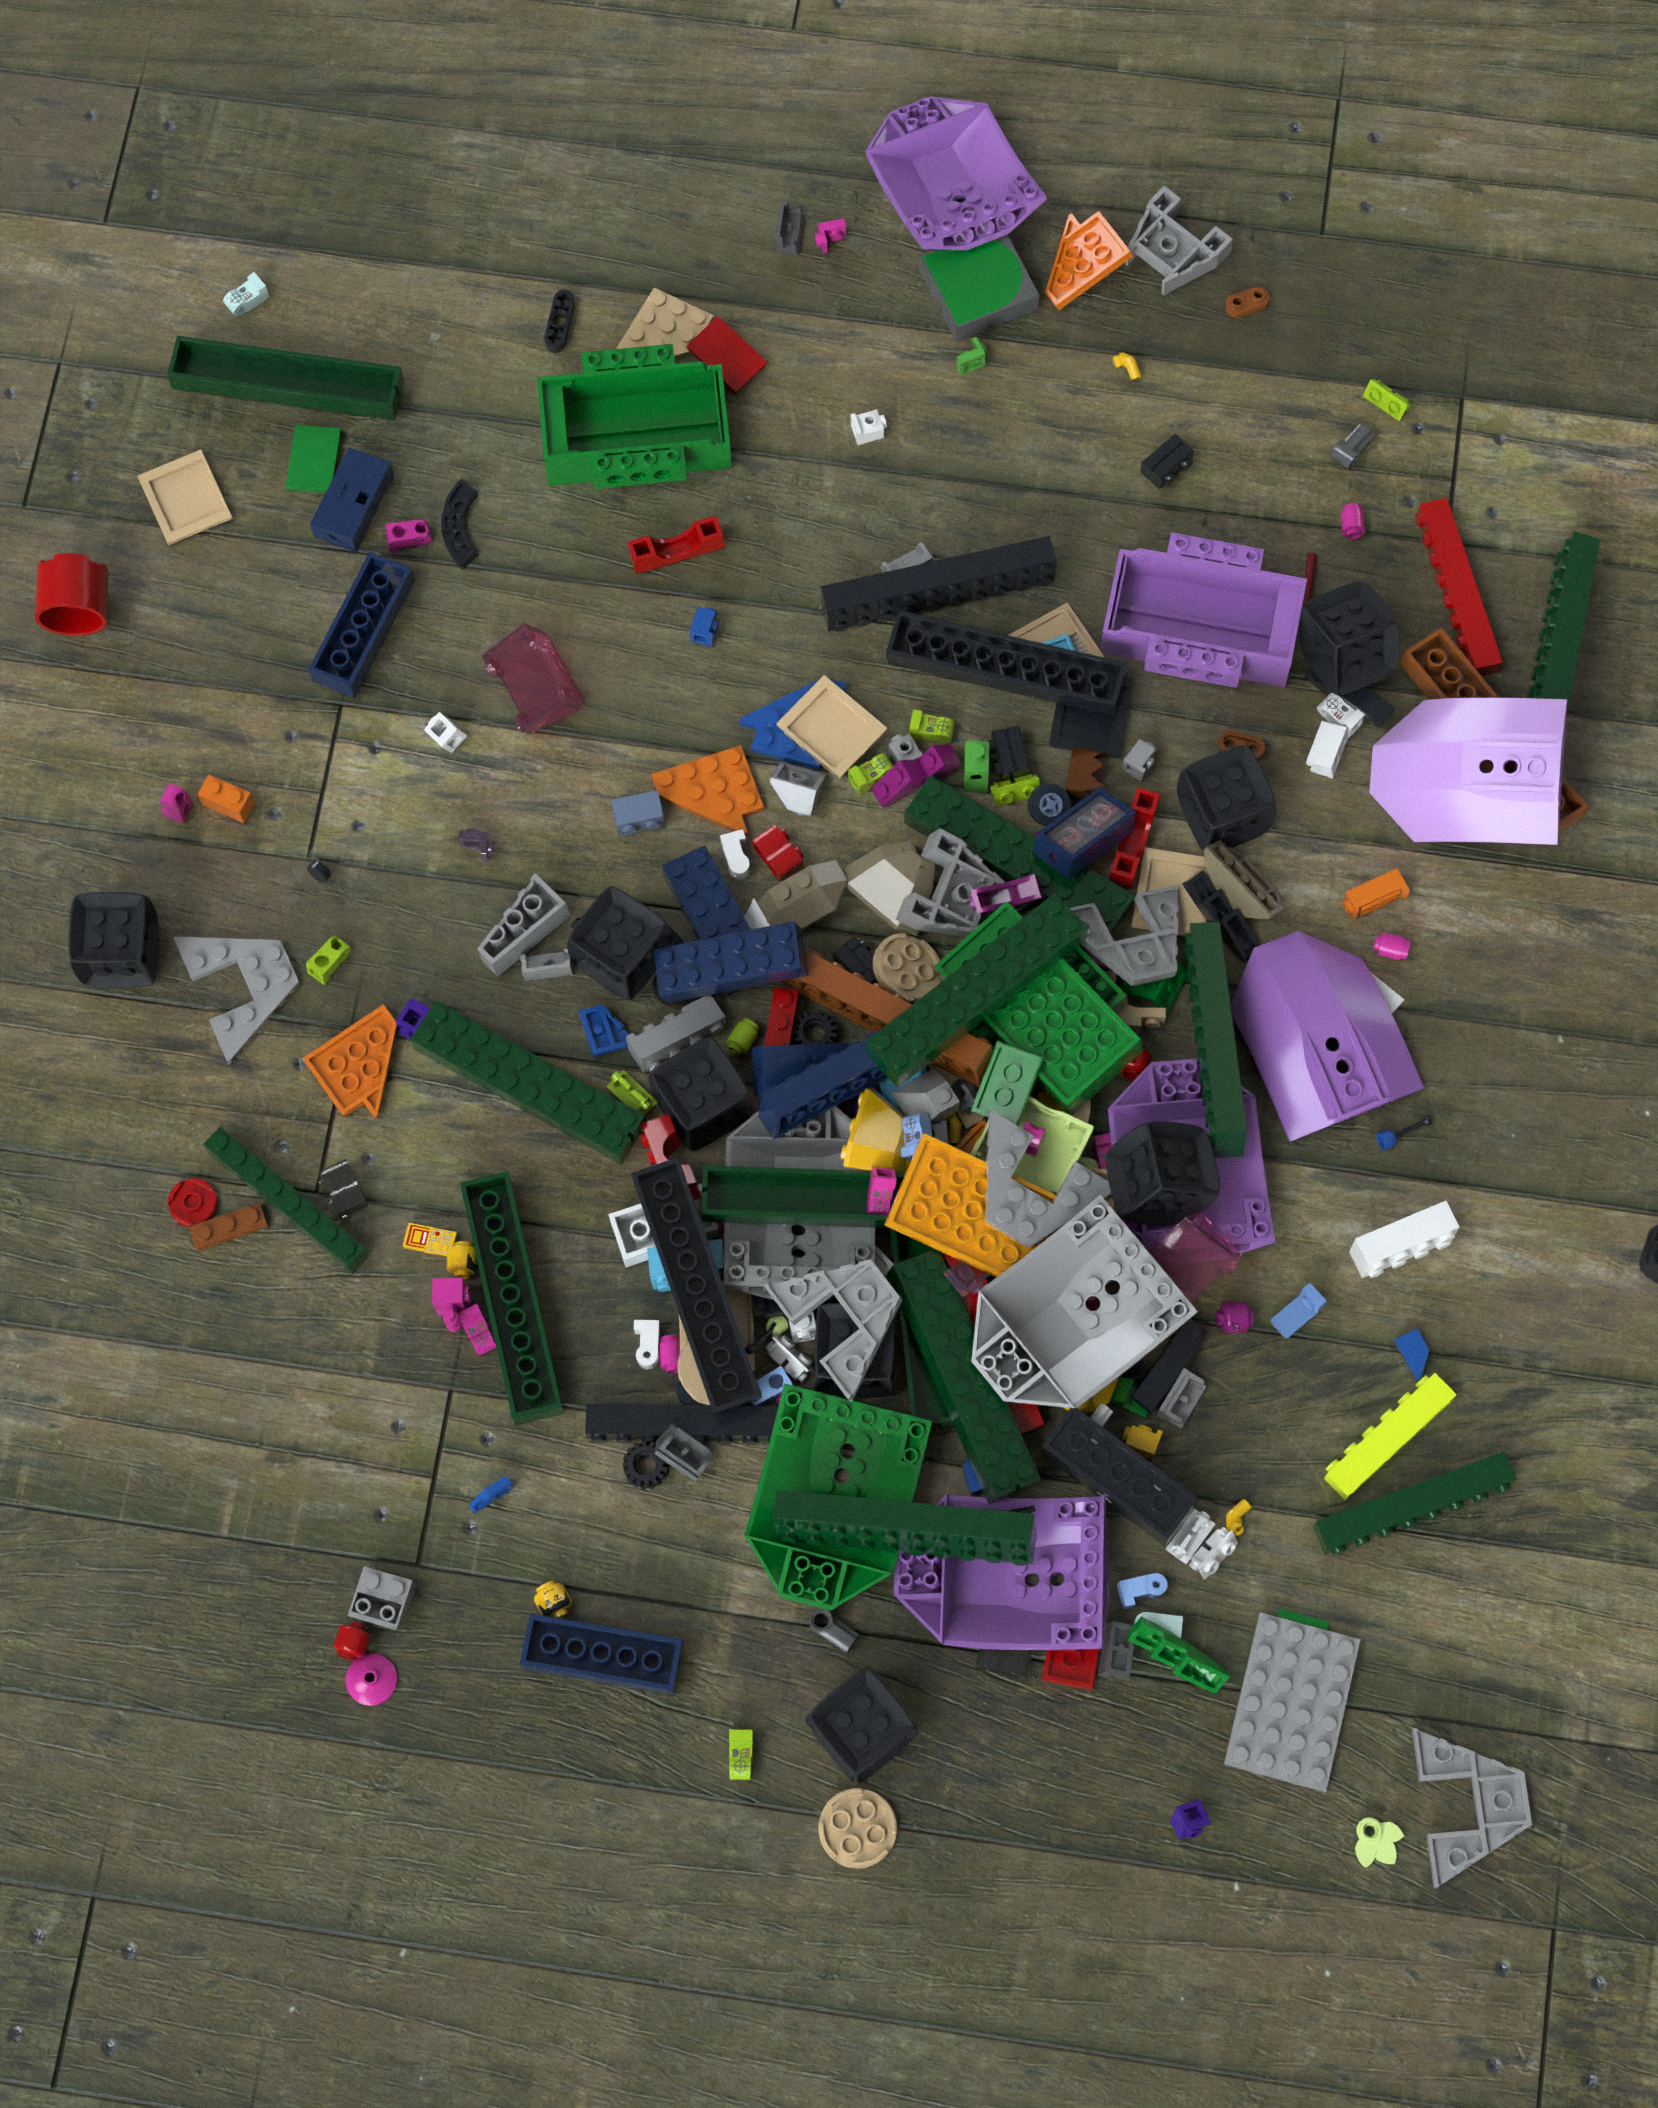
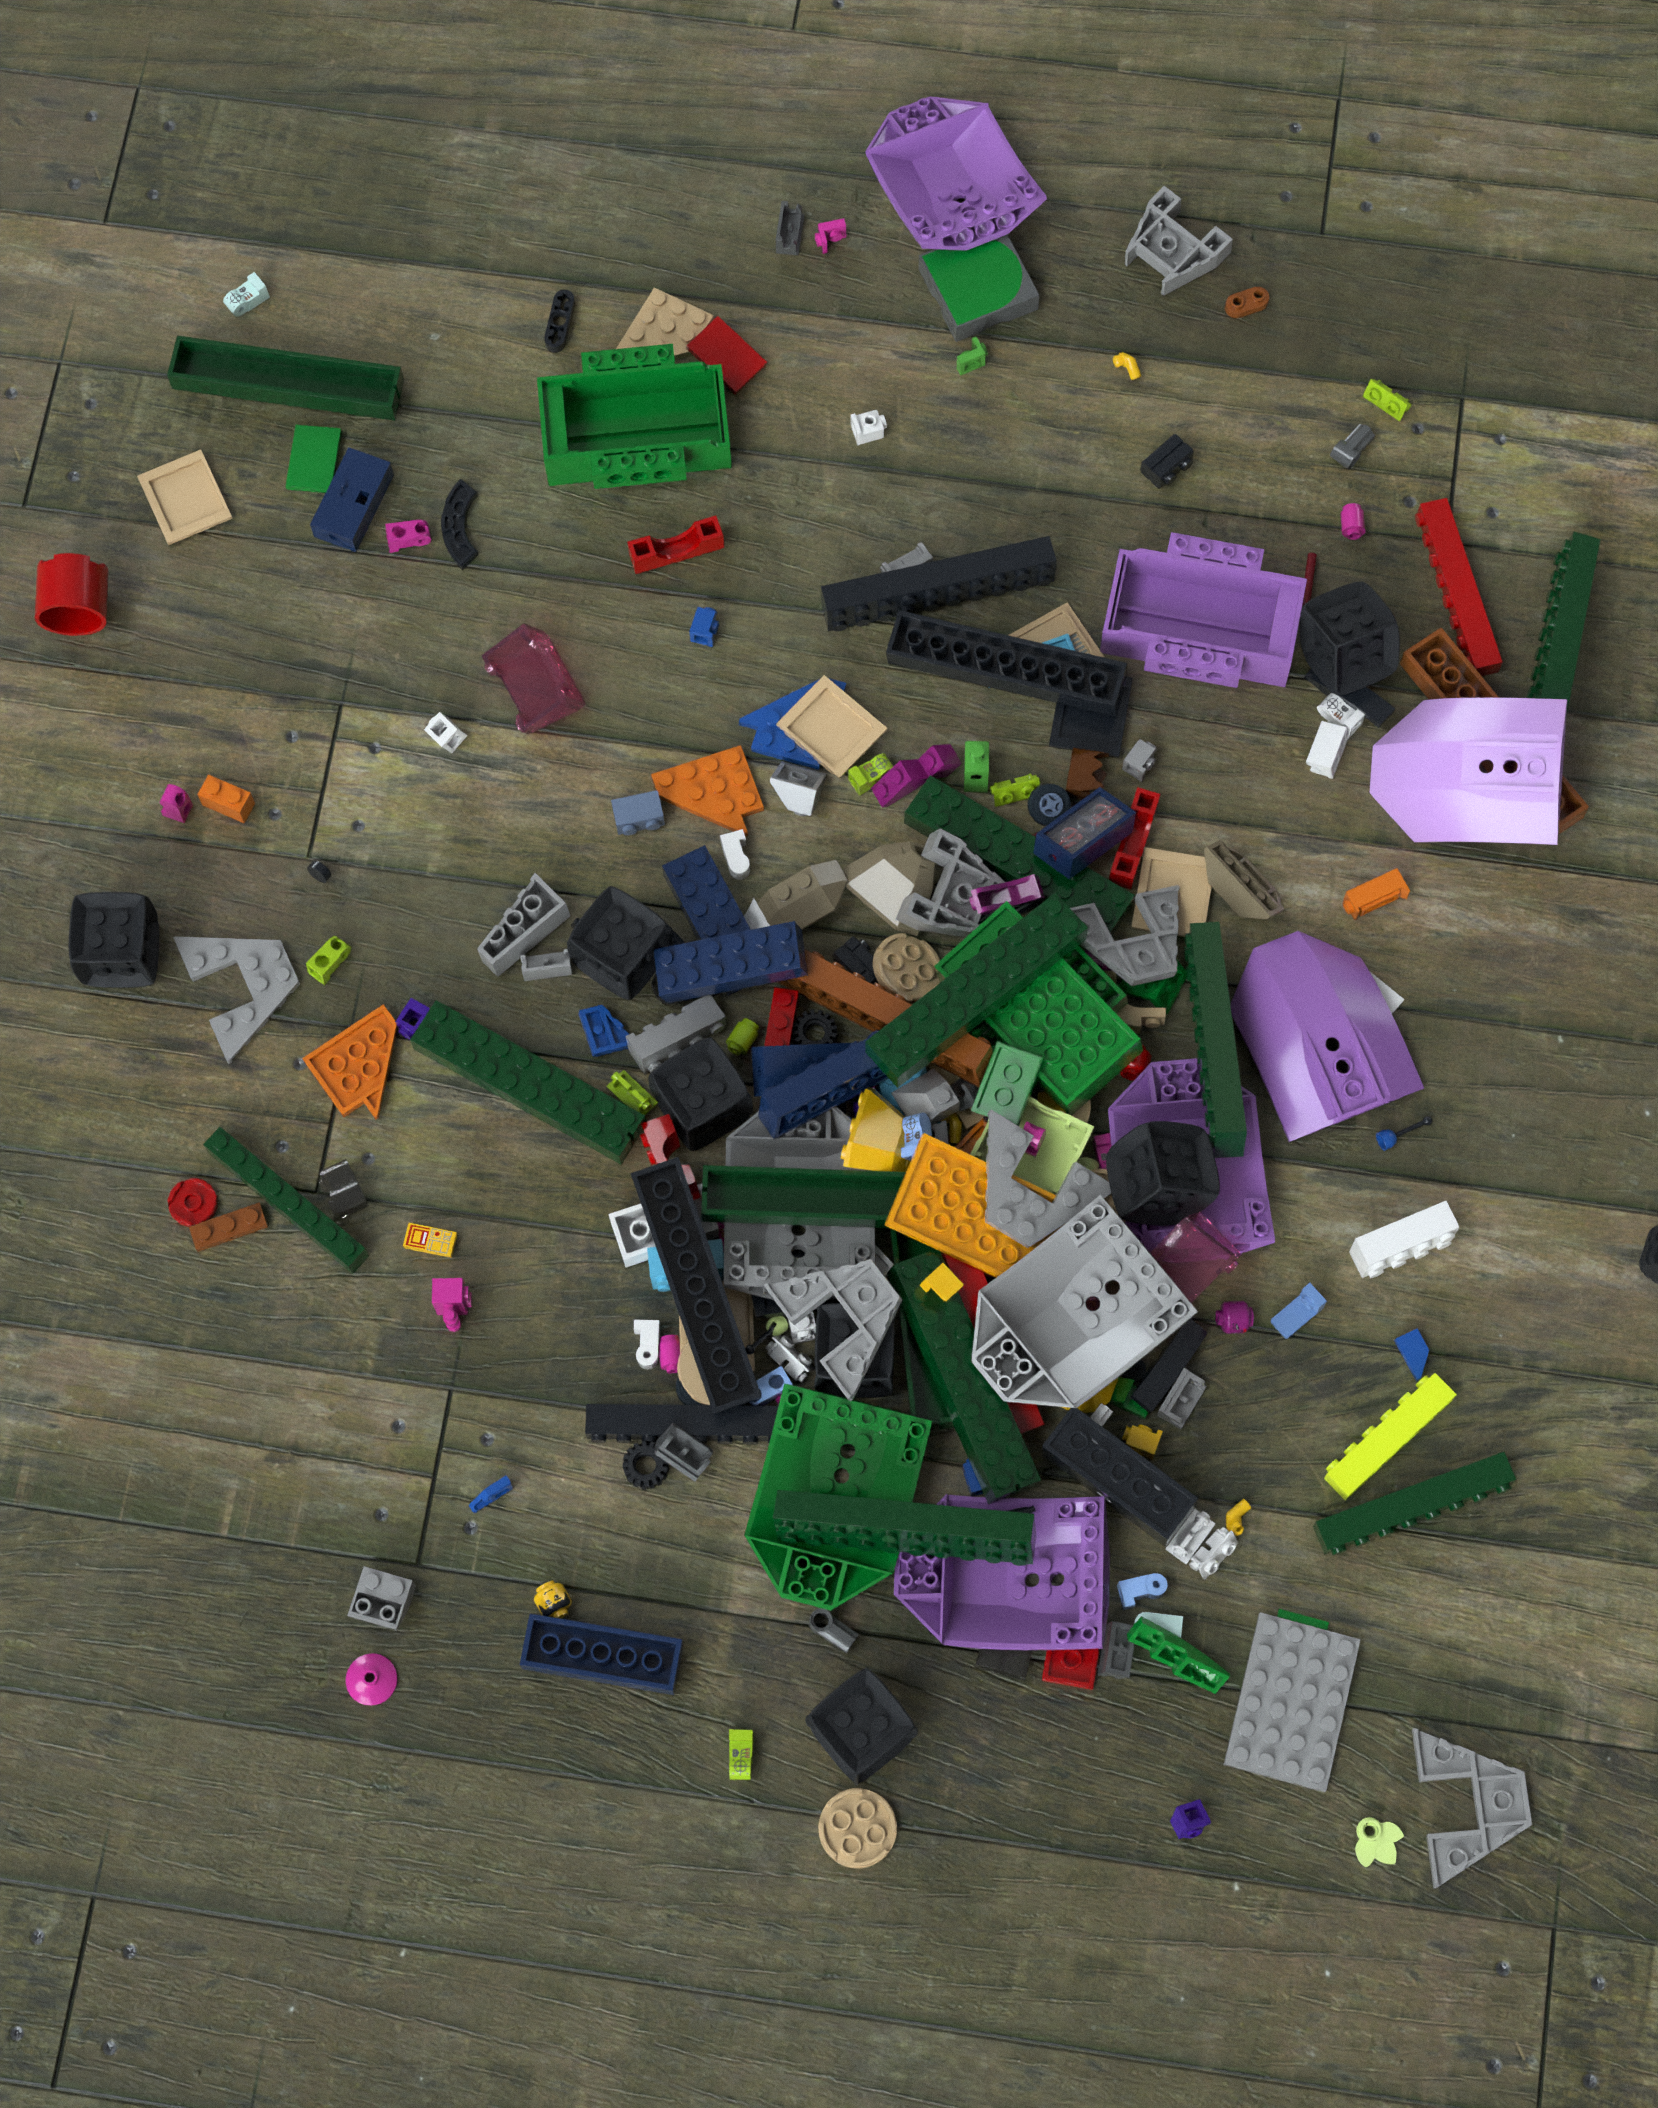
dark blue brick [308,552,415,698] -> none
red head [333,1621,371,1661] -> none
yellow head [446,1241,479,1280] -> none
dark pink leg [457,1304,496,1356] -> none
clear purple bracket [459,828,494,862] -> none
dark green brick [460,1171,564,1426] -> none
red brick [752,824,804,882] -> none
dark pink leg [867,1166,897,1215] -> none
light grey brick [889,734,923,764] -> none
lime leg [909,709,955,743] -> none
bracket [944,1260,989,1297] -> none
black brick [988,725,1031,781] -> none
orange wing [1046,211,1133,310] -> none
black piece [1177,745,1277,852] -> none
black slope [1182,870,1260,962] -> none
dark orange plate [1217,731,1265,760] -> none
dark pink brick [1373,932,1411,960] -> none
none -> yellow panel [920,1263,964,1301]

